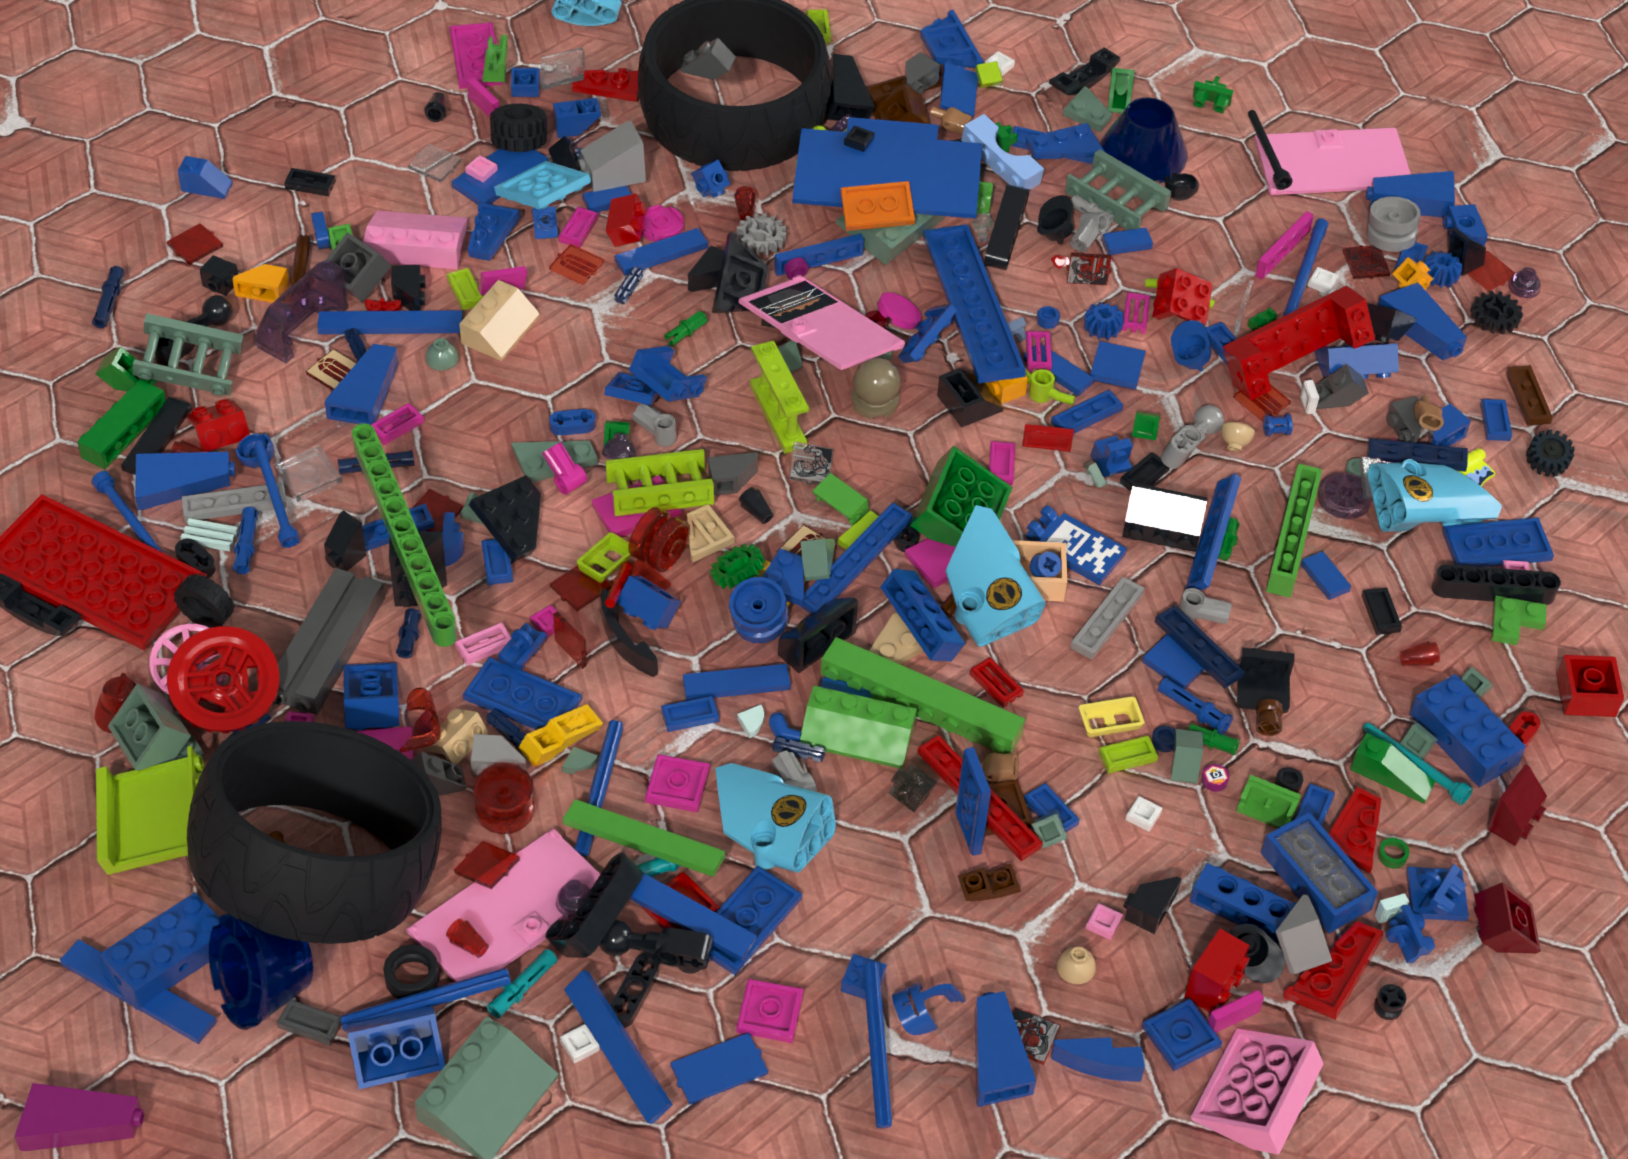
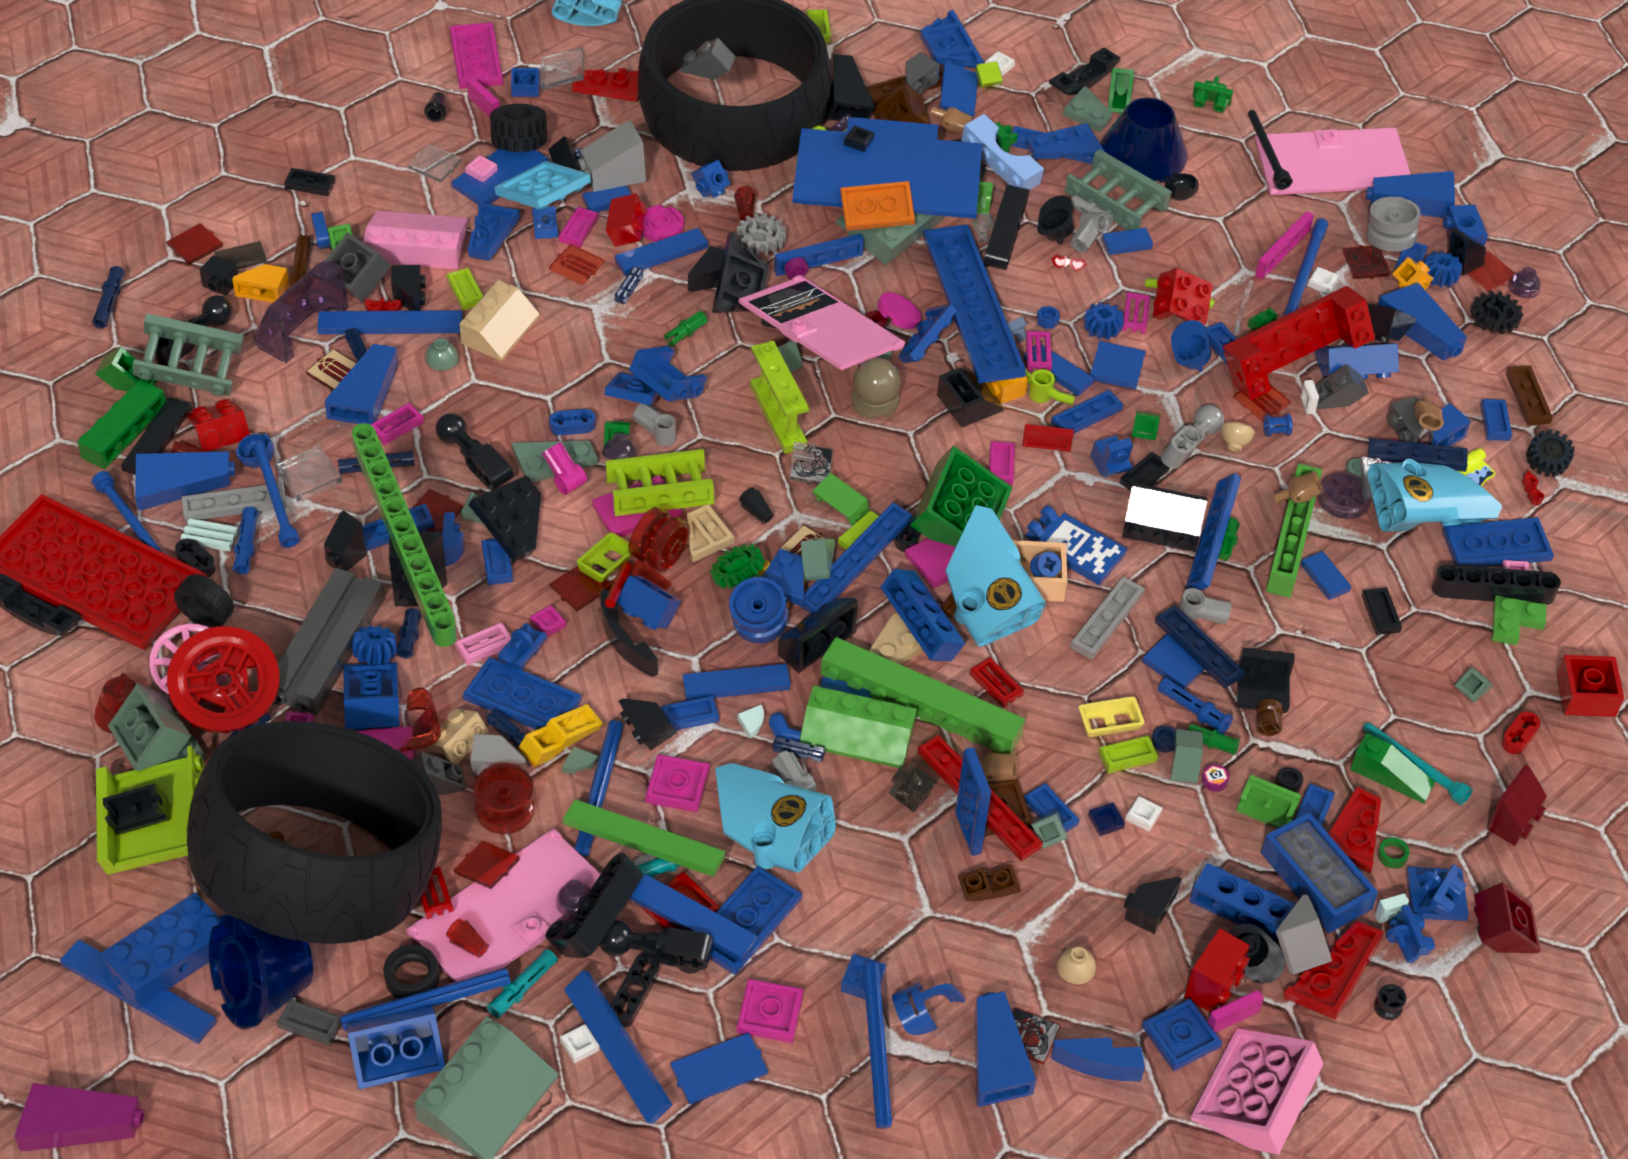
blue slope [178,156,233,199] -> none
dark pink tile [478,266,528,295] -> none
bright green hinge [483,35,508,83] -> none
clear red piece [552,611,588,669] -> none
blue slope [553,98,601,138] -> none
dark grey slope [708,452,758,496] -> none
piece [1066,253,1112,286] -> none
sand green tile [1083,460,1107,488] -> none
bright pink tile [1086,903,1123,940] -> none
clear red cone [1399,641,1440,666] -> none
sand green tile [1400,723,1438,760] -> none
blue brick [1409,674,1526,788] -> none
none -> black hinge [103,783,169,835]
none -> clear smoke tile [214,241,267,269]
none -> blue gear [352,625,397,666]
none -> red tile [421,866,454,919]
none -> black beam [435,413,514,490]
none -> black slope [618,698,677,750]
none -> clear blue tile [1088,802,1125,836]
none -> medium nougat piece [1274,471,1322,503]
none -> red piece [1522,471,1545,506]

